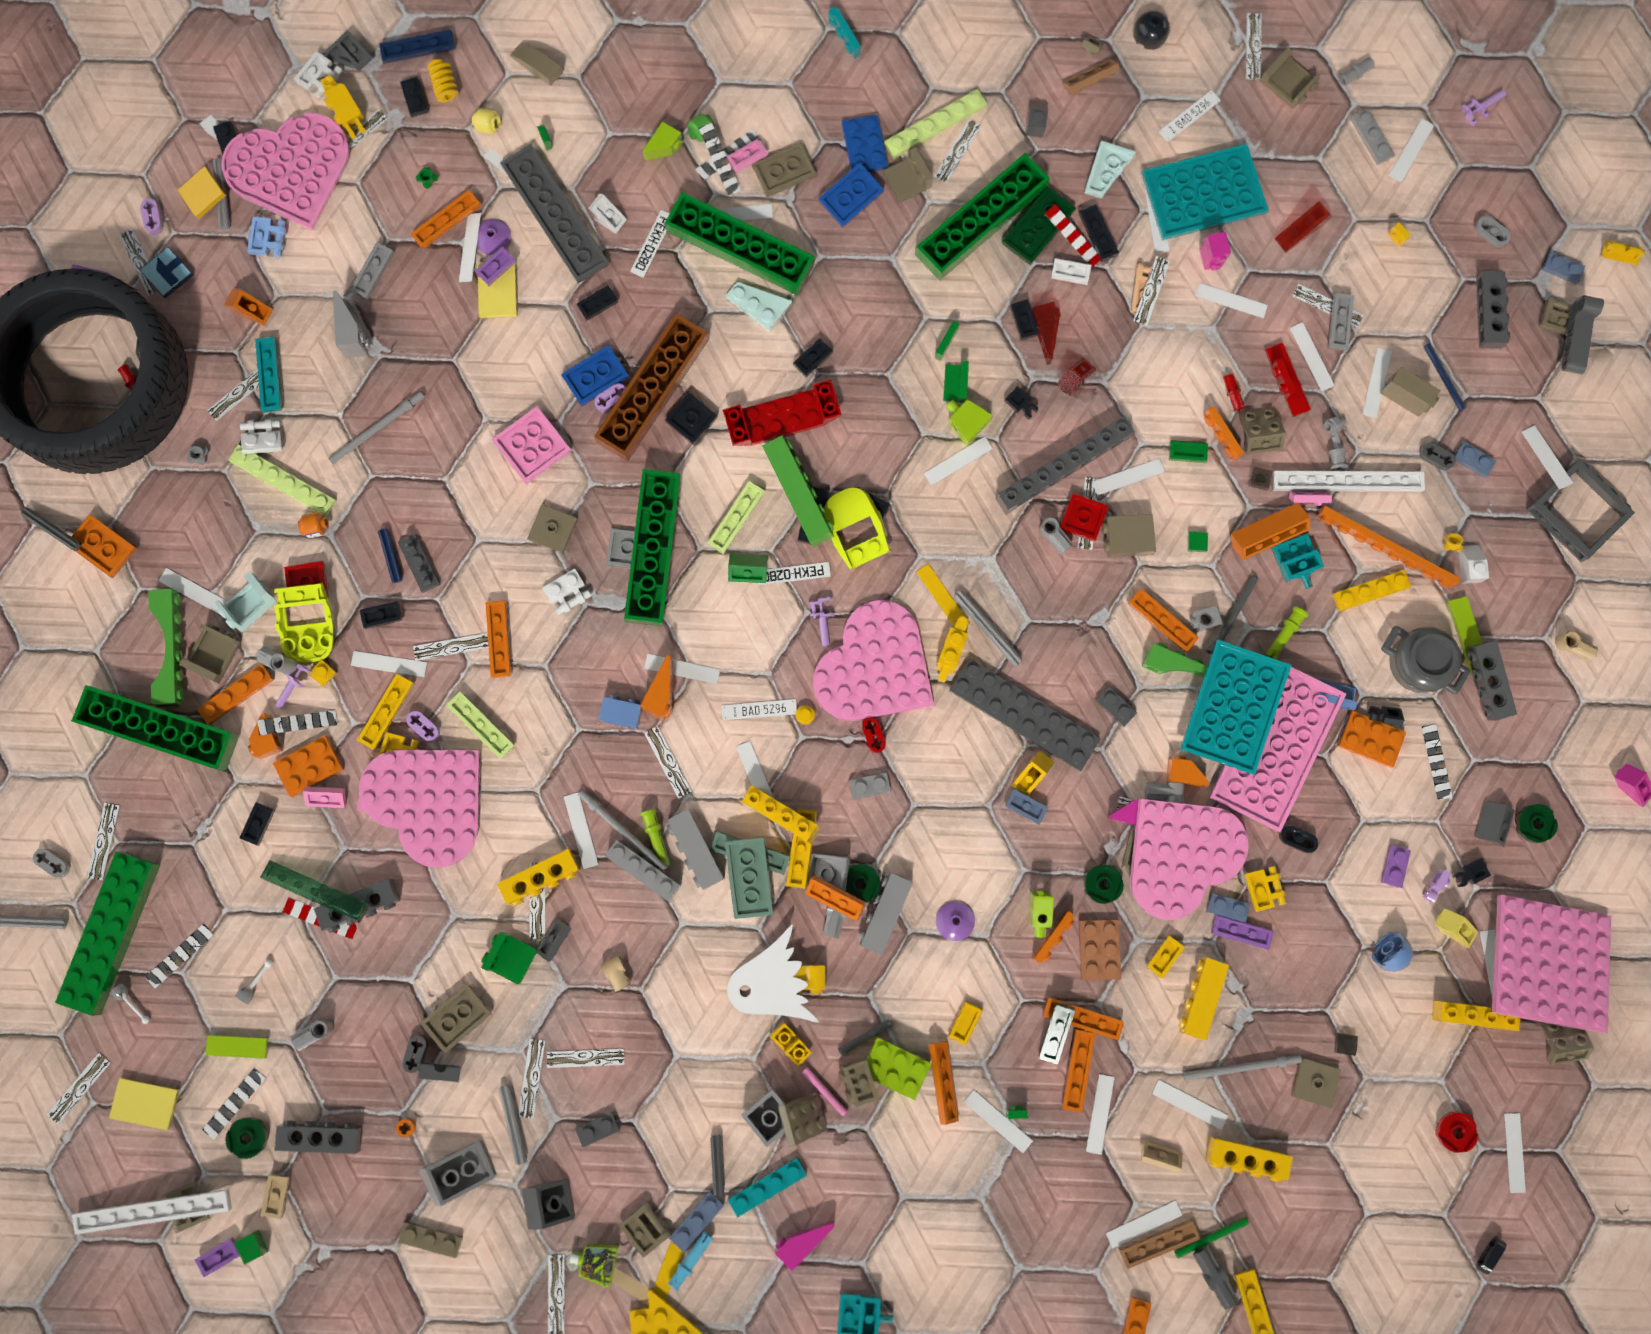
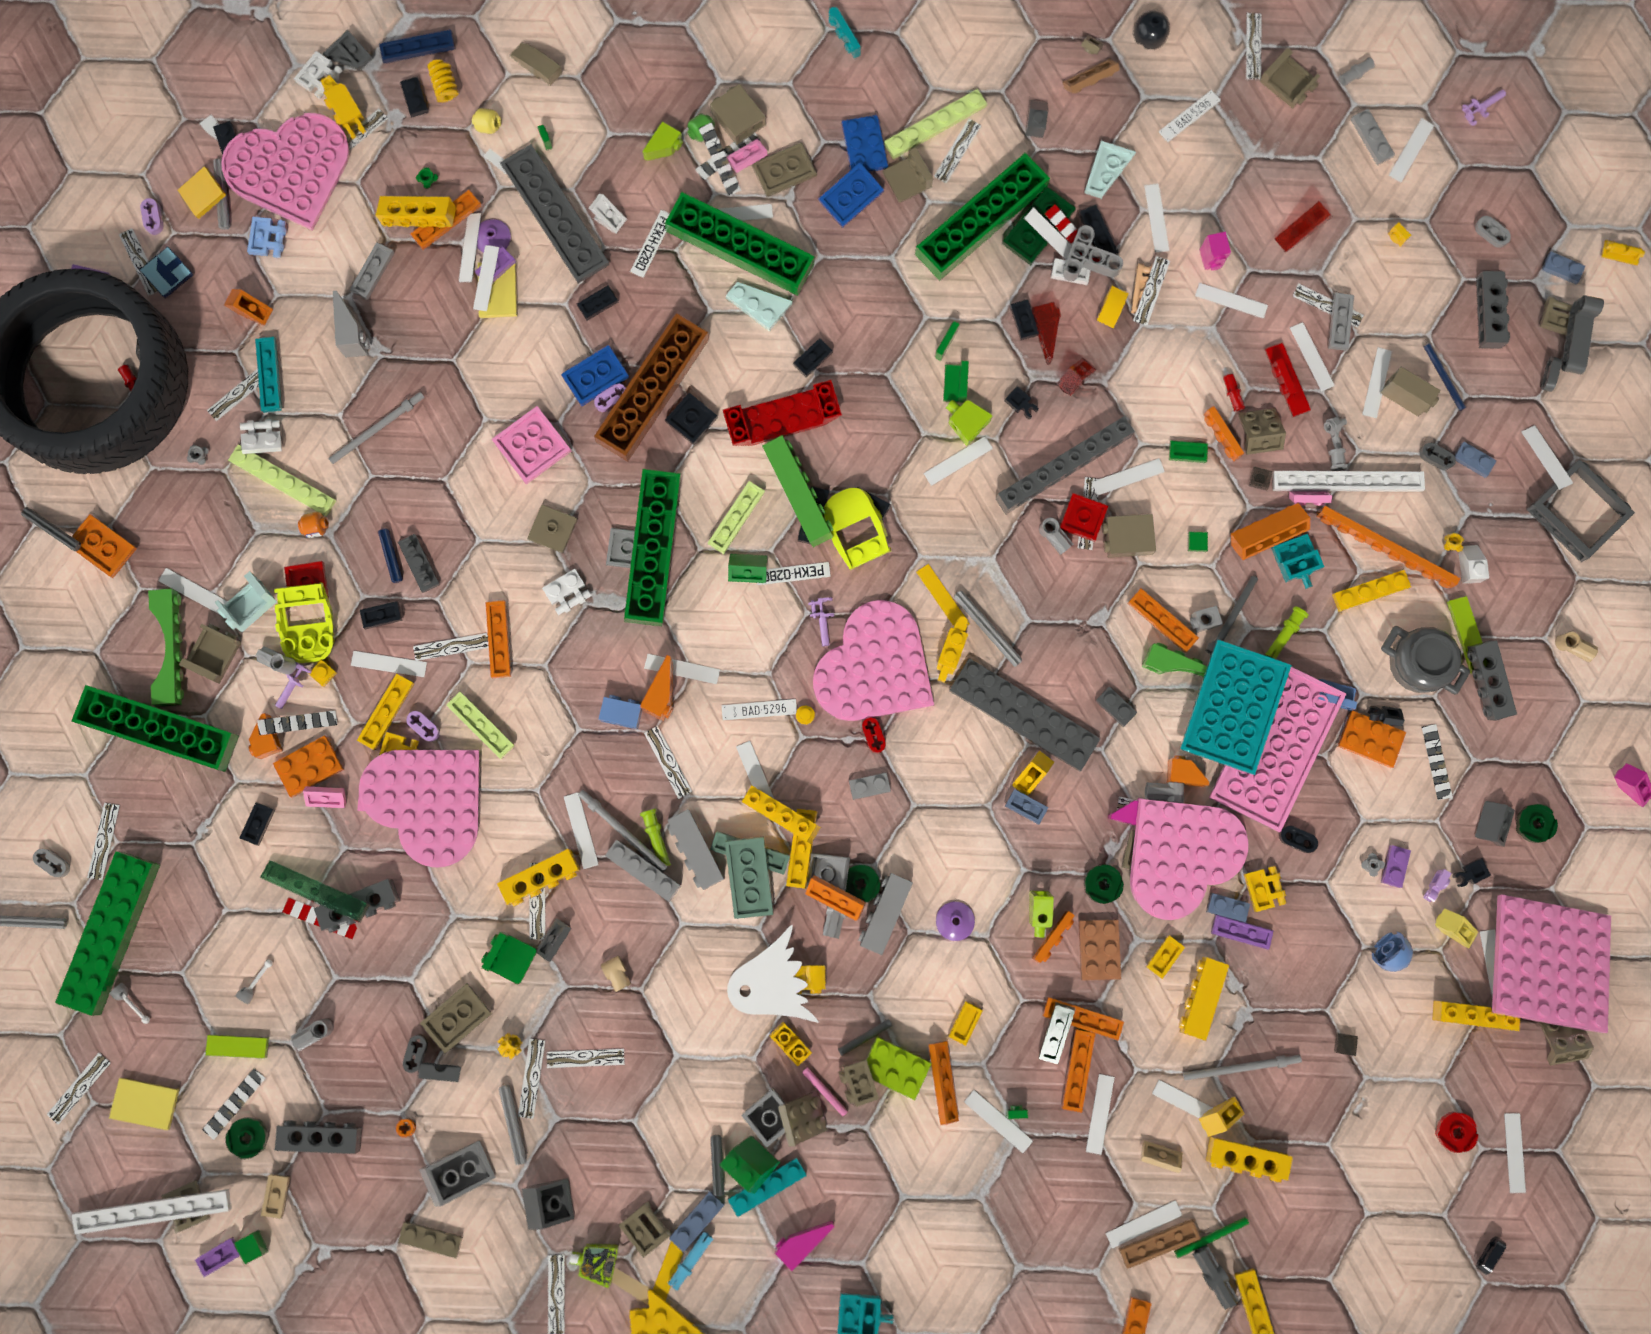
sticker [145,924,213,988] -> none
orange plate [197,664,274,725] -> none
dark grey plate [575,1112,620,1147] -> none
teal plate [1141,144,1269,241] -> none
dark tan plate [1292,1058,1341,1108] -> none
none -> yellow brick [376,196,456,228]
none -> white sticker [473,245,499,311]
none -> yellow gear [497,1033,522,1059]
none -> dark tan brick [710,84,766,145]
none -> green slope [720,1136,780,1194]
none -> white sticker [1024,208,1081,260]
none -> light grey beam [1062,225,1123,281]
none -> yellow slope [1096,285,1129,329]
none -> yellow slope [1199,1096,1244,1137]
none -> light grey plate [1361,853,1385,877]
none -> dark grey beam [1541,356,1562,392]

